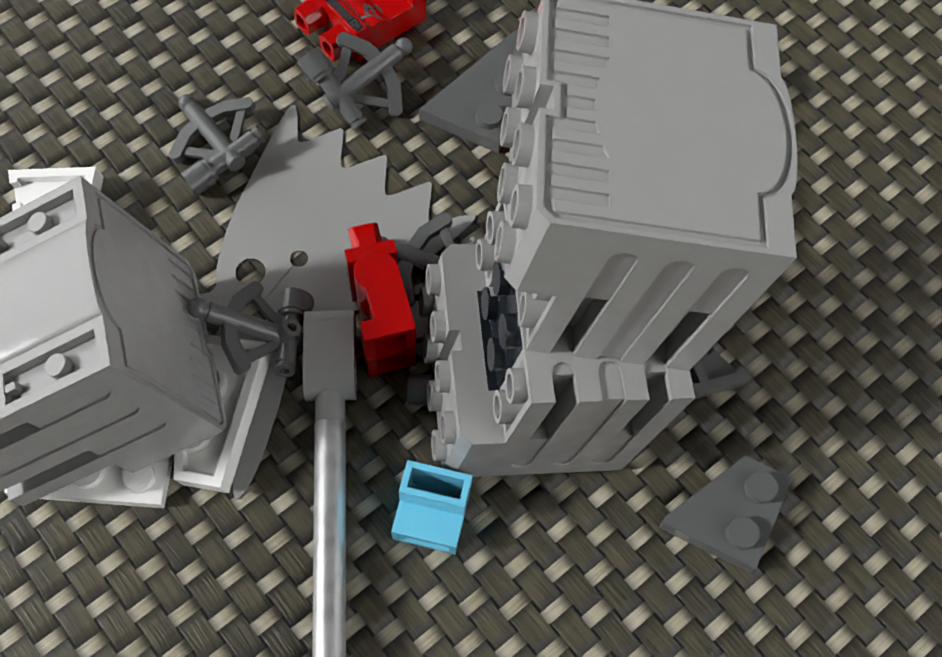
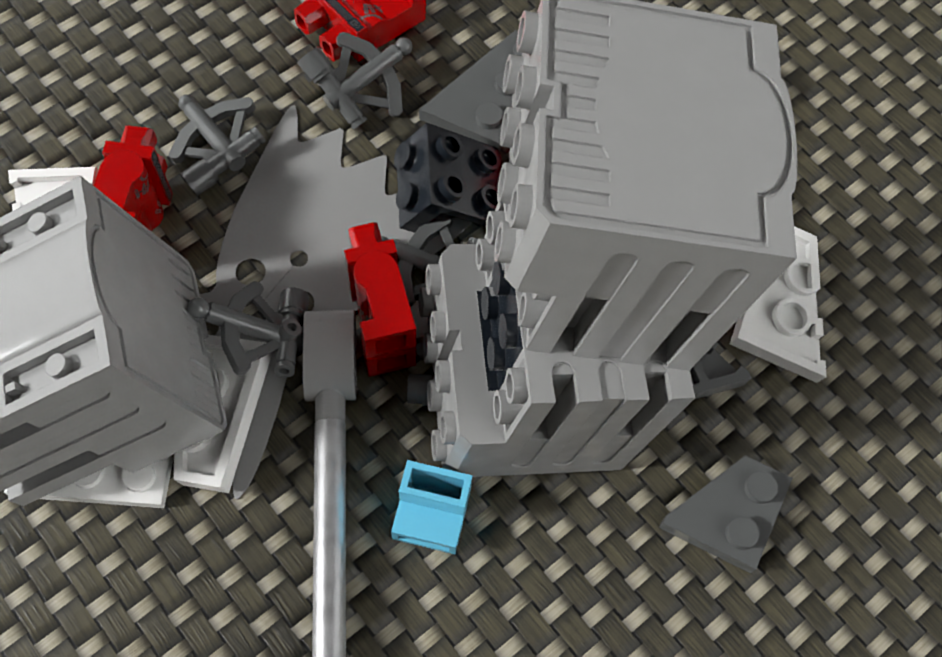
none -> red hips [93,125,173,232]
none -> black bracket [394,122,502,233]
none -> white wing [730,226,827,383]

